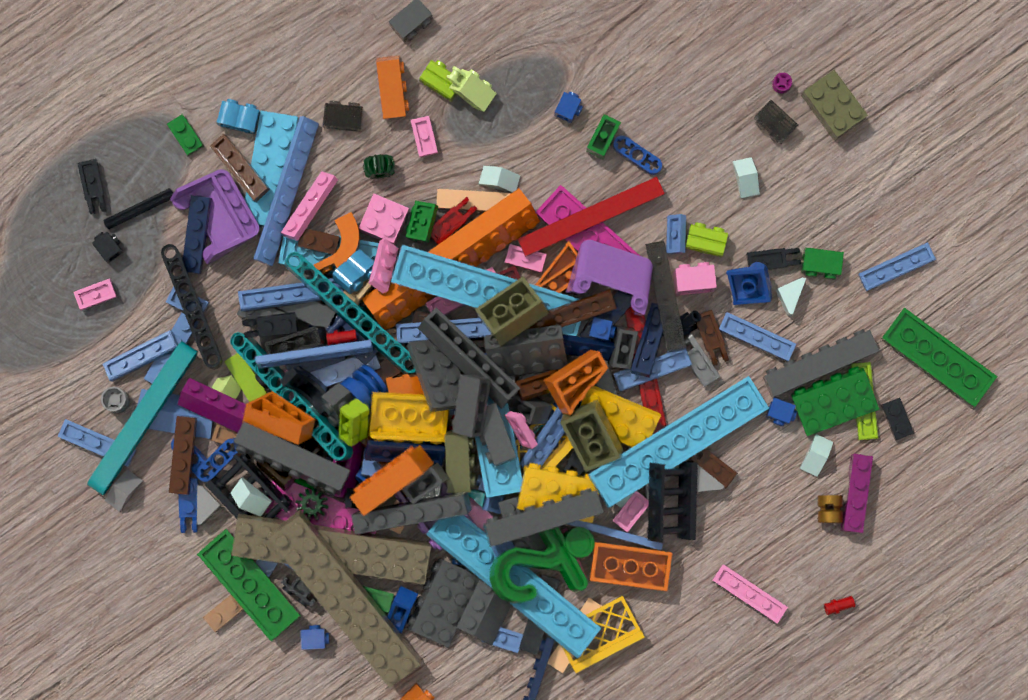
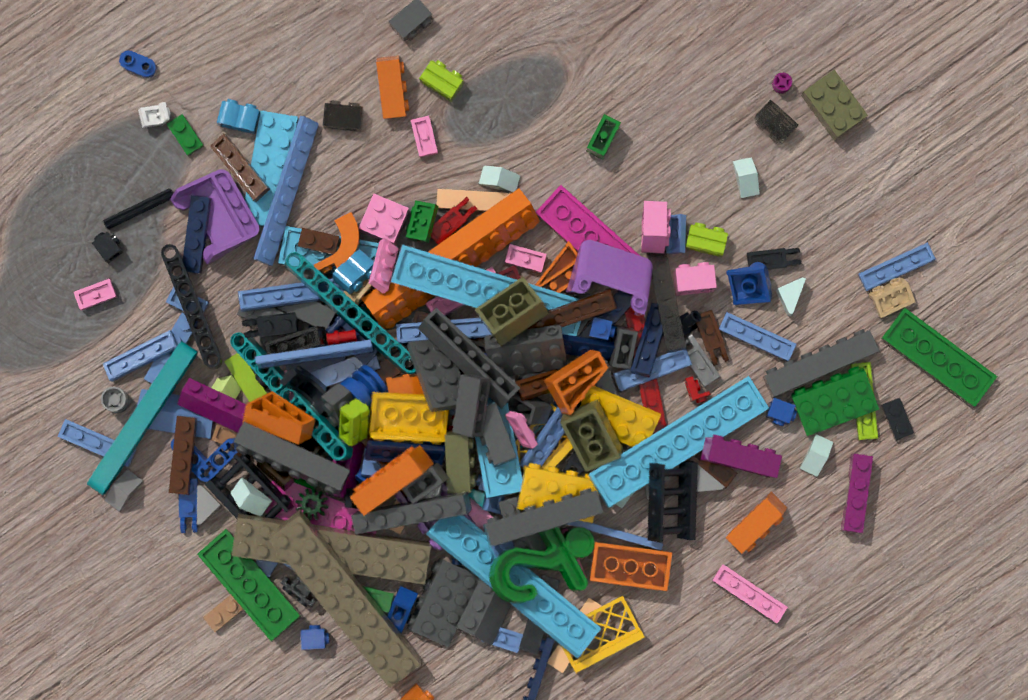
black hinge [77,159,107,214] -> none
bright pink plate [281,171,338,241] -> none
dark green gear [363,154,395,179] -> none
yellowish green brick [446,66,496,112] -> none
red tile [518,177,665,257] -> none
blue brick [554,91,583,123] -> none
bright pink plate [612,491,649,533] -> none
blue beam [613,135,662,175] -> none
green brick [801,247,844,280] -> none
pearl gold wheel [818,495,843,523] -> none
red pin [824,596,855,615] -> none
none -> blue plate [119,50,157,78]
none -> white bracket [138,102,170,128]
none -> bright pink brick [641,201,671,253]
none -> red bracket [684,376,711,404]
none -> magenta brick [700,434,782,478]
none -> orange wedge [725,491,787,554]
none -> tan bracket [868,278,915,318]

